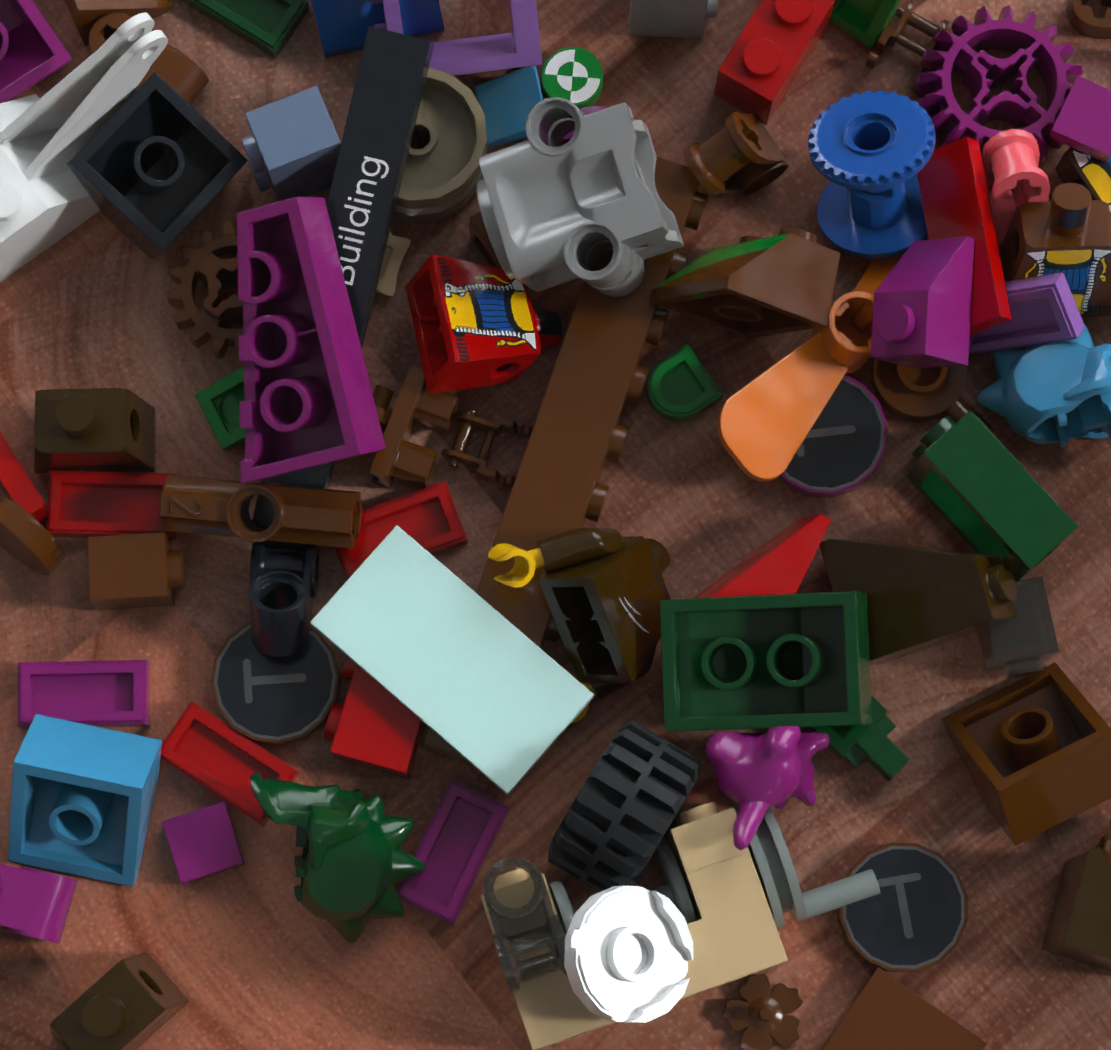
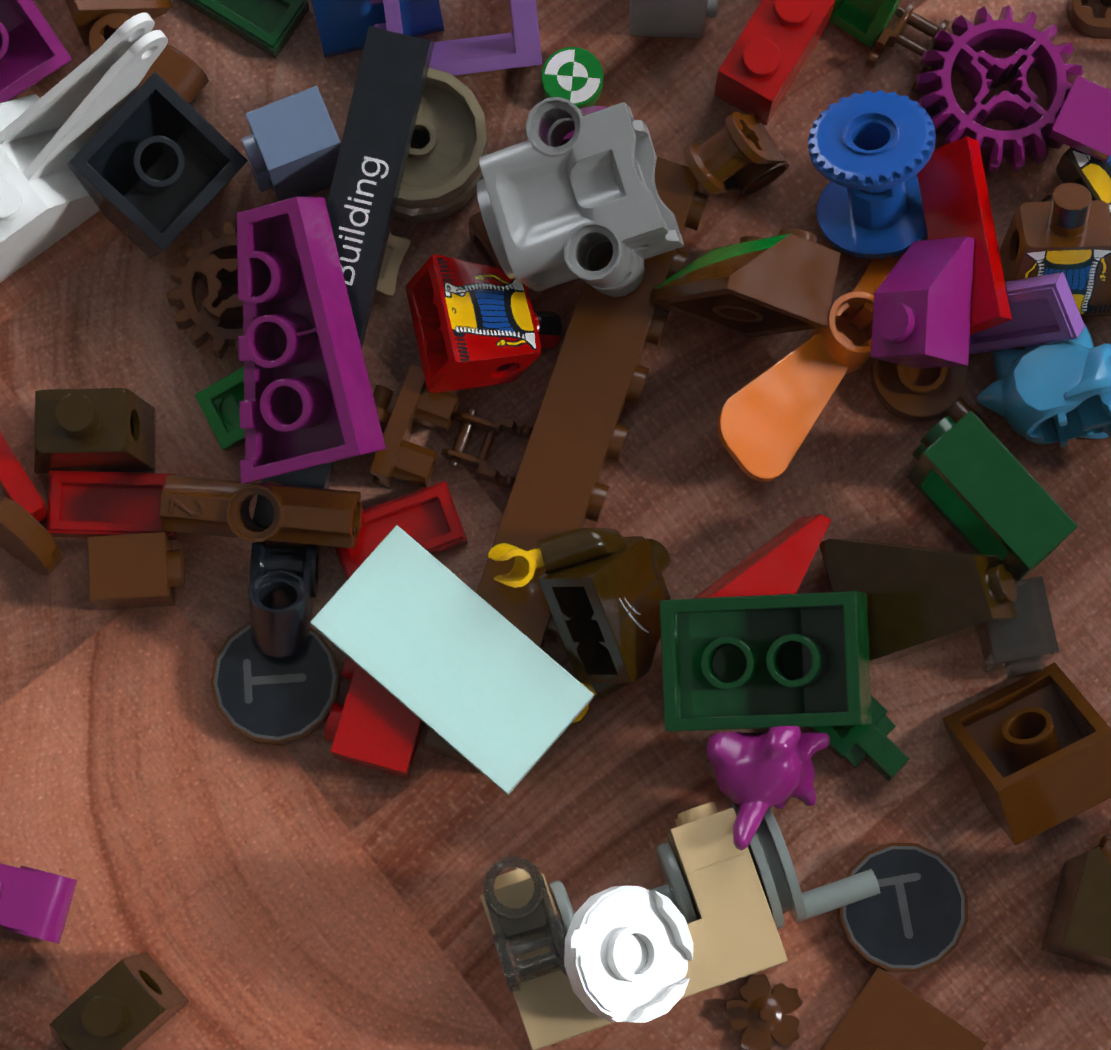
dark azure slope [8,714,162,887] -> none
magenta tile [17,660,150,729] -> none
red tile [160,701,300,827] -> none
magenta tile [162,801,245,885] -> none
dark green head [250,773,425,943] -> none
magenta tile [397,779,510,925] -> none
dark azure slope [475,65,543,148] -> none
black tyre [548,720,701,892] -> none
green tile [647,344,723,422] -> none
black tile [778,375,888,498] -> none
coral piece [982,129,1051,248] -> none

